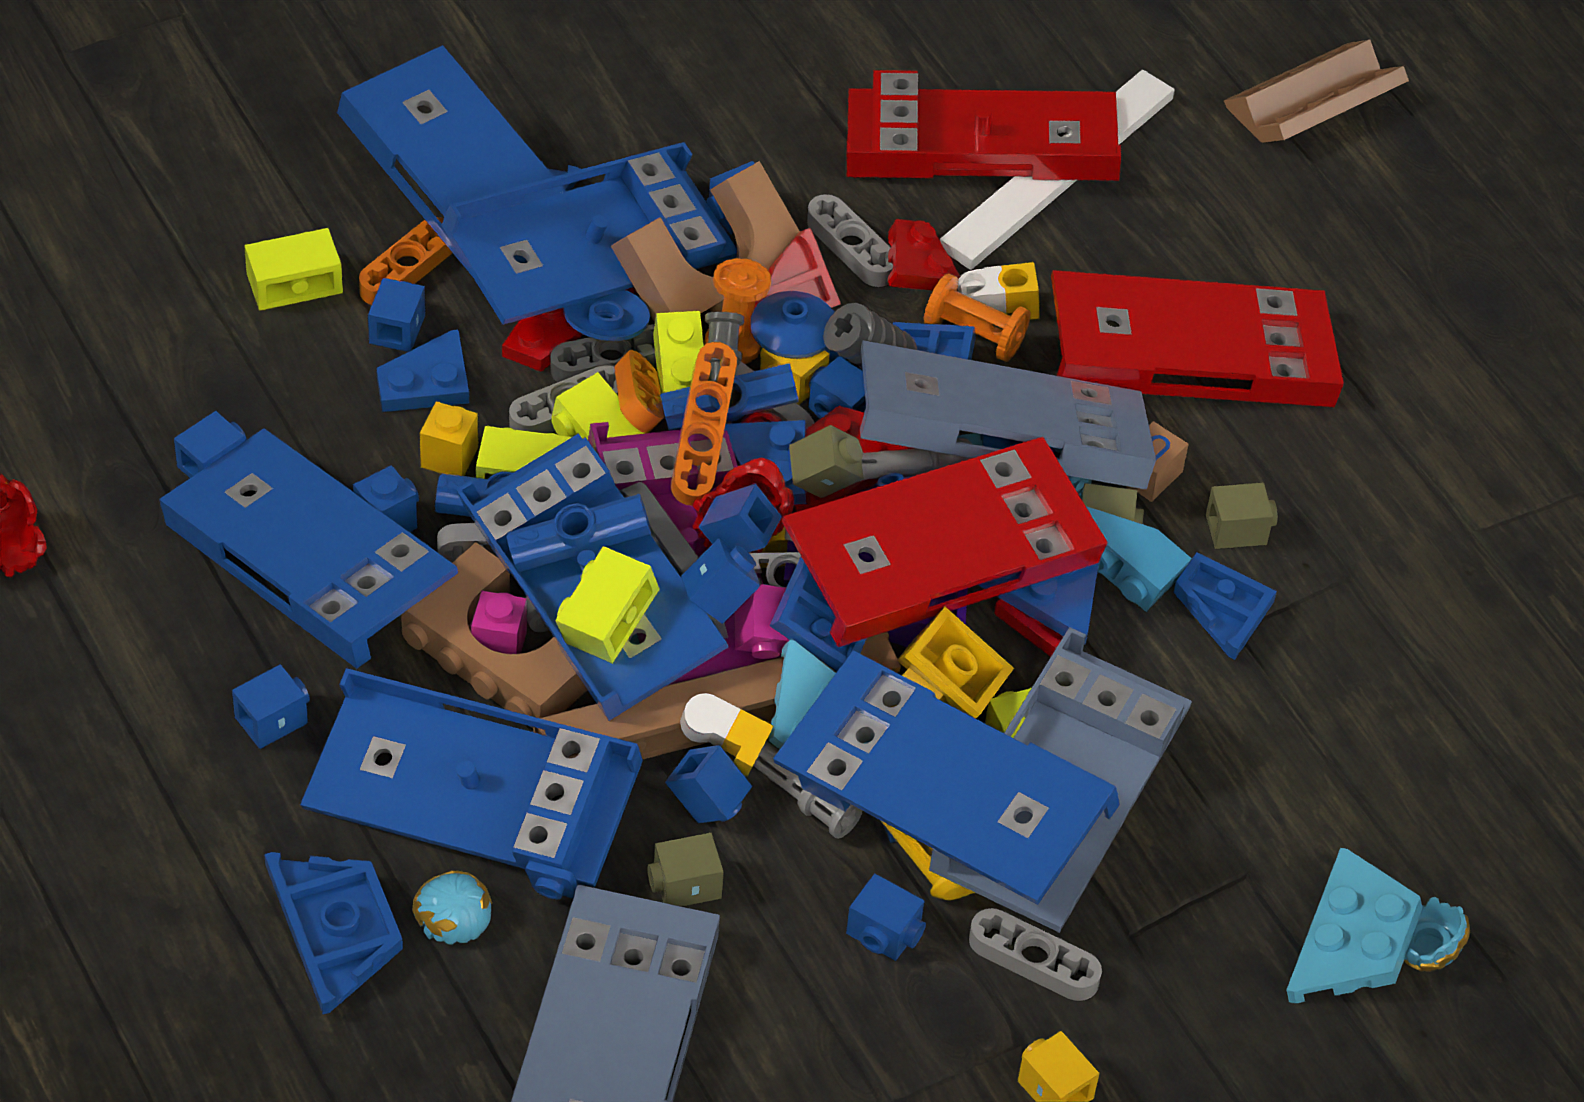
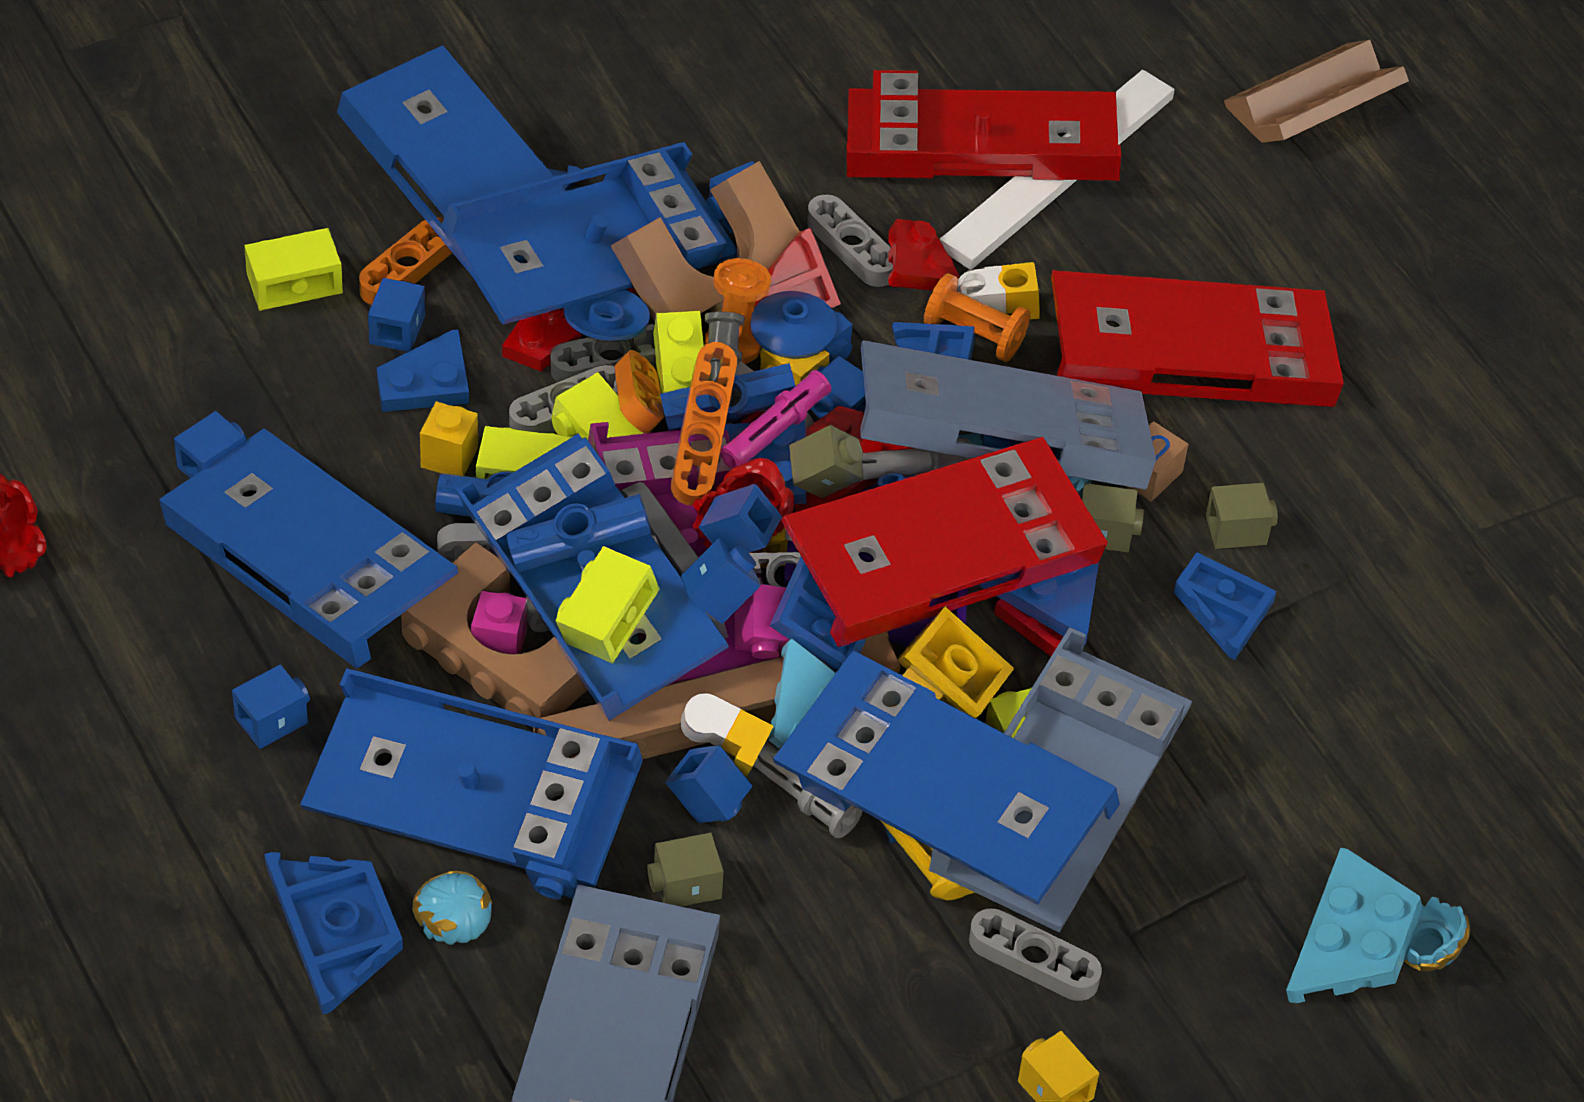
blue brick [353,465,419,532] -> none
dark grey piece [823,303,917,370] -> none
blue brick [846,873,926,961] -> none
dark azure slope [1086,506,1192,612] -> none
none -> dark pink pin [720,370,832,469]

